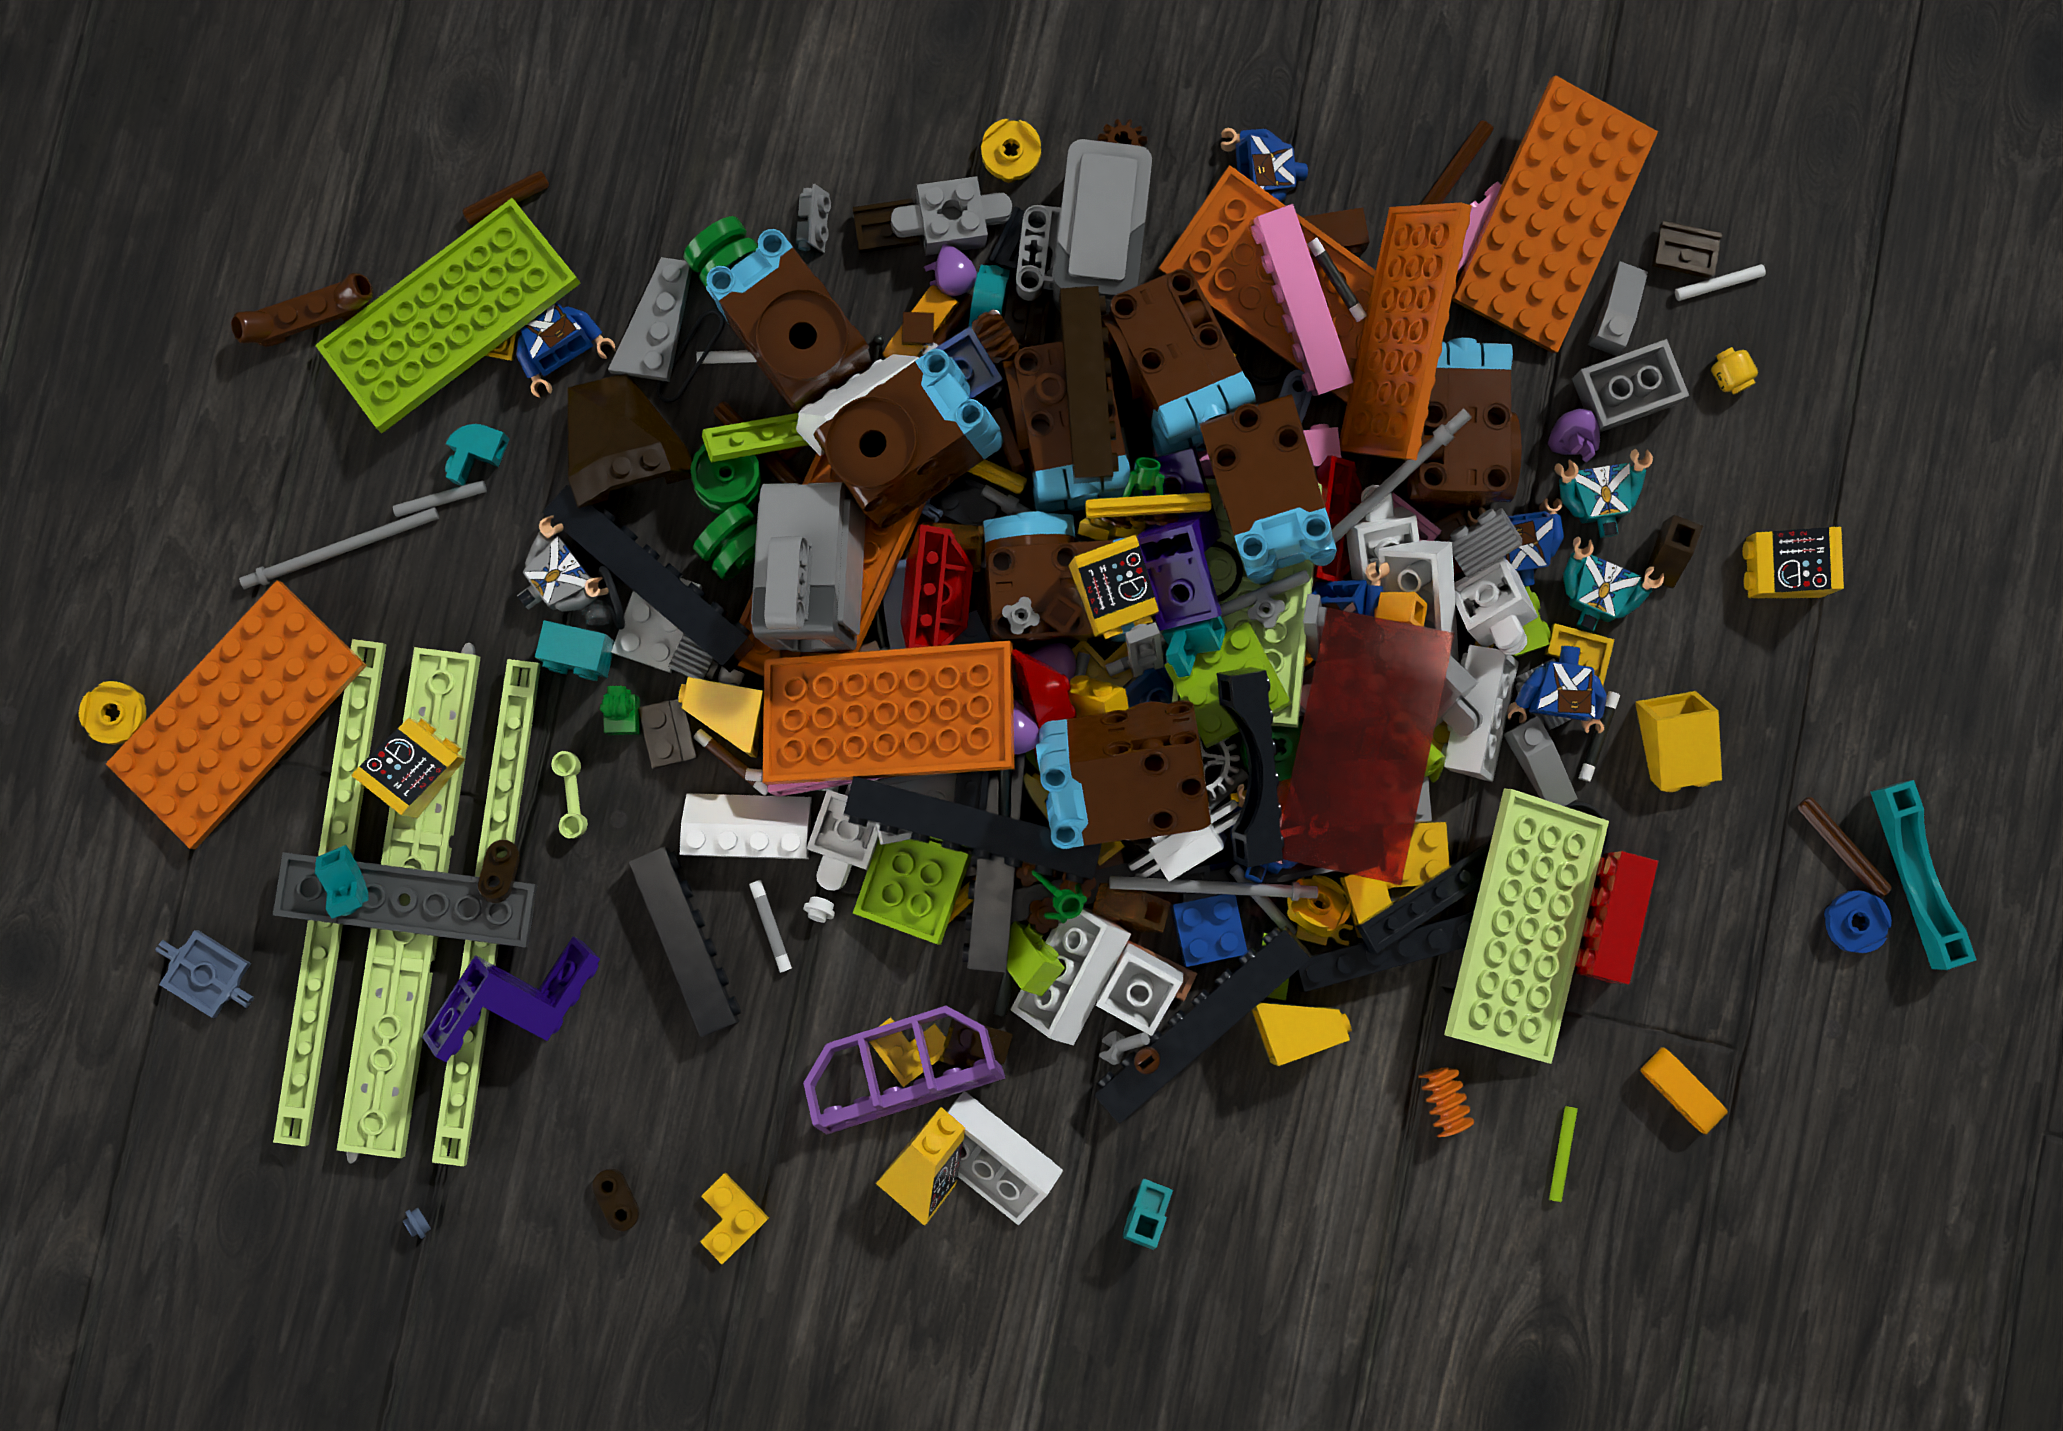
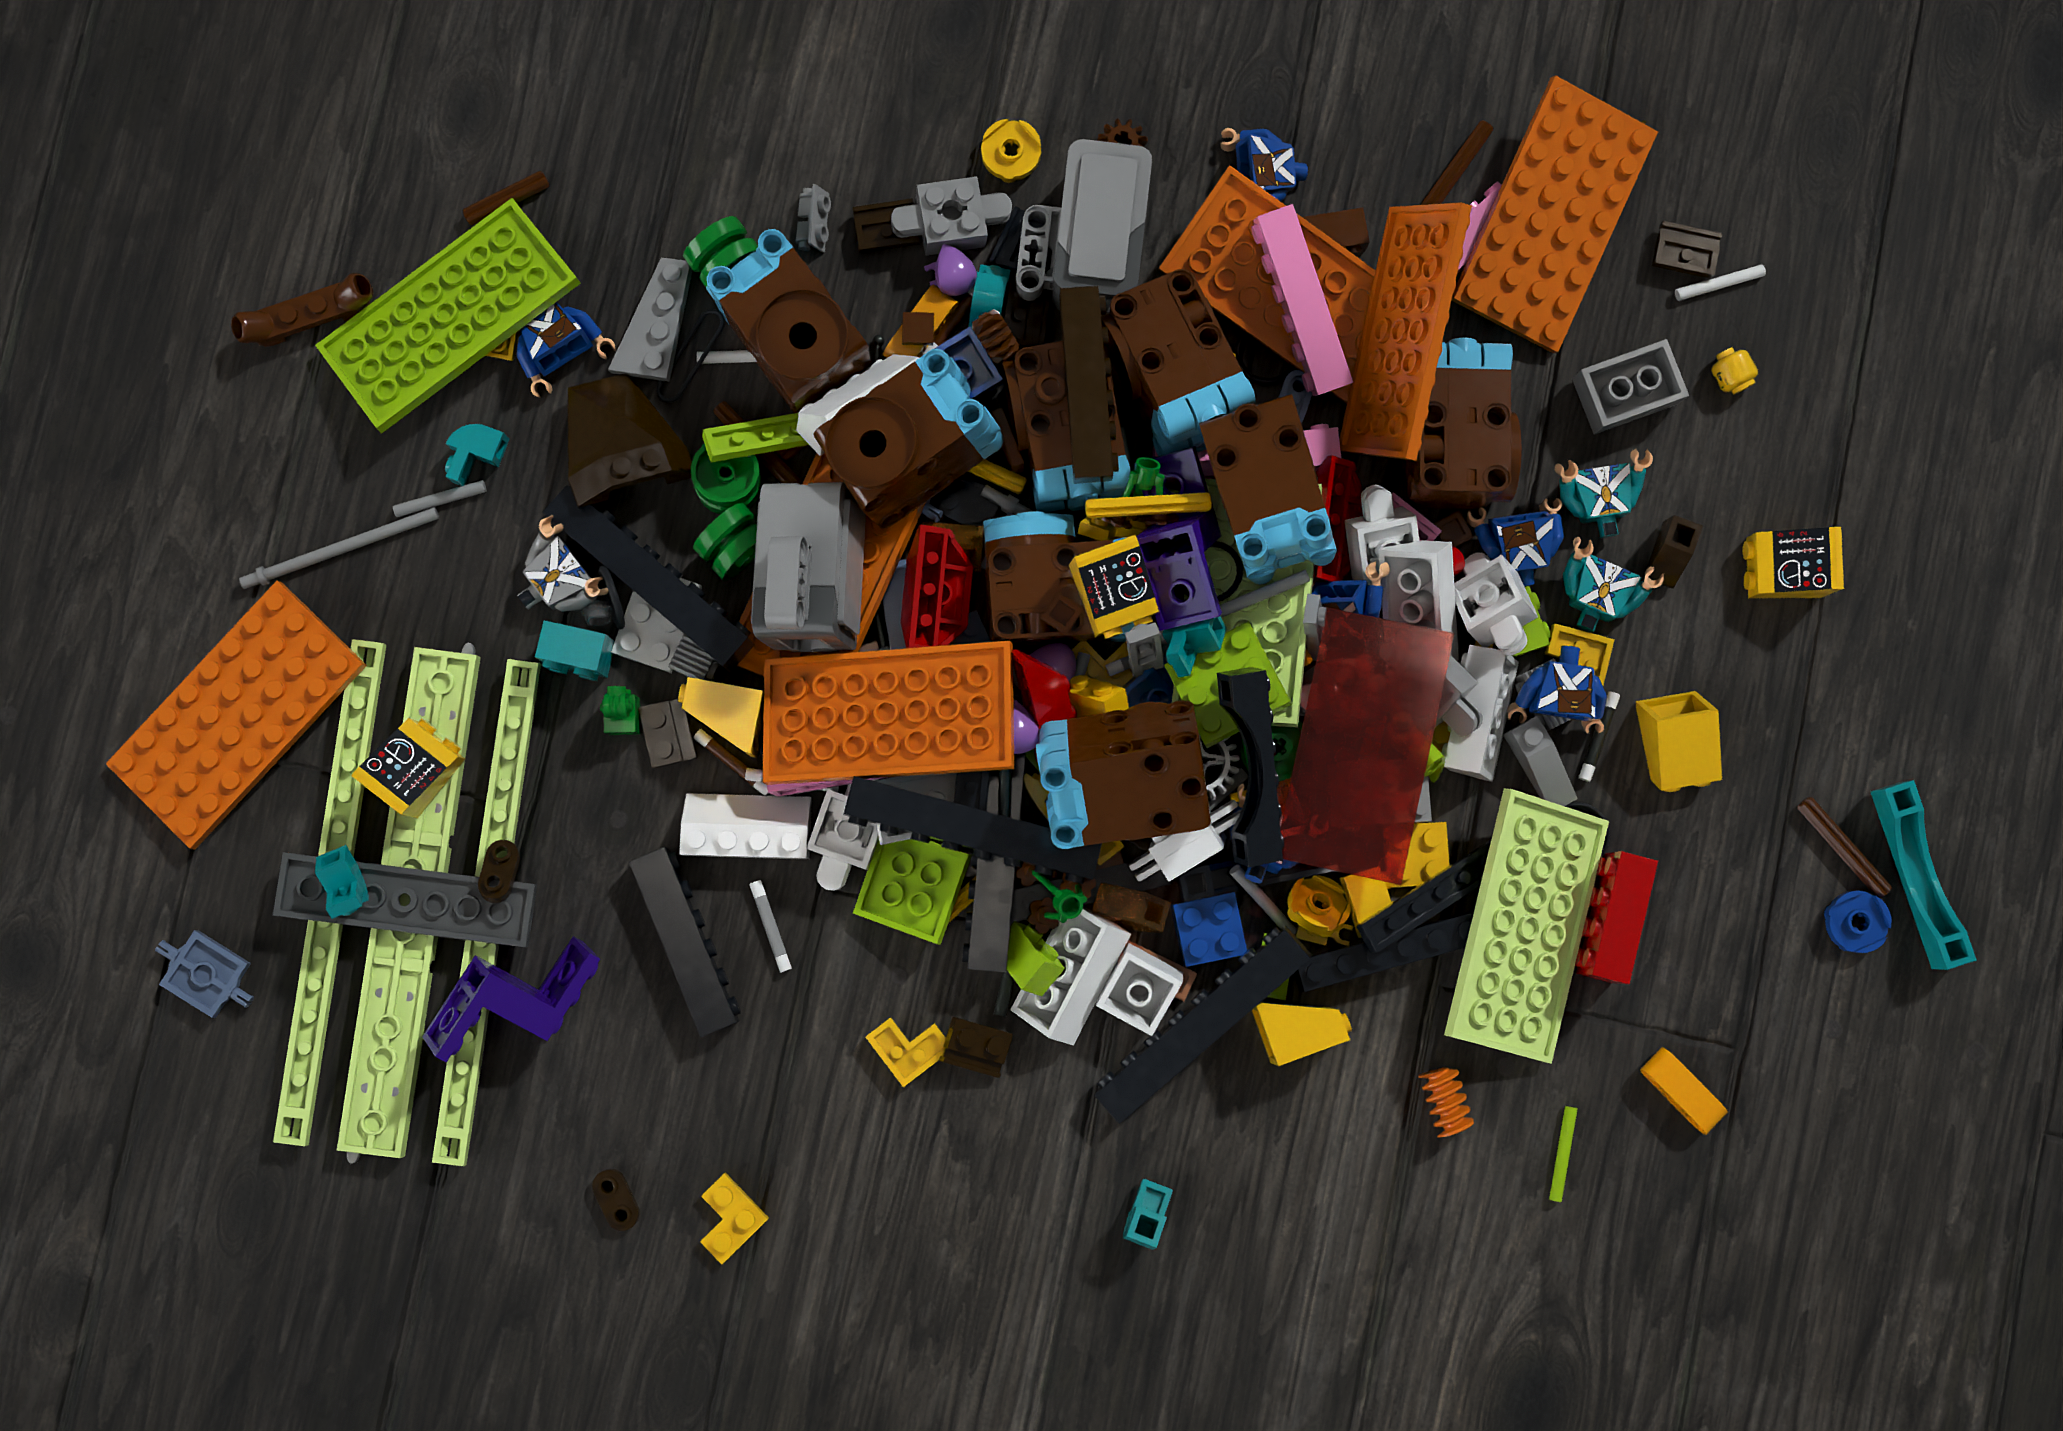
yellow plate [79,681,146,745] -> none
sand blue plate [403,1208,431,1239] -> none
yellowish green bar [551,751,588,839] -> none
white hinge [718,666,745,686] -> none
white plate [803,897,835,923] -> none
medium lavender plate [803,1006,1005,1135] -> none
yellow slope [876,1107,965,1226] -> none
white slope [947,1091,1063,1225] -> none
light grey plate [1002,597,1040,635] -> none
light grey bar [1099,1030,1150,1065] -> none
light grey bar [1109,876,1318,901] -> none
reddish brown hinge [1134,1047,1160,1074] -> none
light grey plate [1247,592,1285,629] -> none
pearl dark grey bar [1307,238,1367,322] -> none
light grey bar [1332,408,1472,543] -> none
light orange brick [1374,592,1428,633] -> none
light grey brick [1448,508,1522,577] -> none
medium lavender piece [1548,409,1600,463] -> none
light grey slope [1588,261,1648,356] -> none

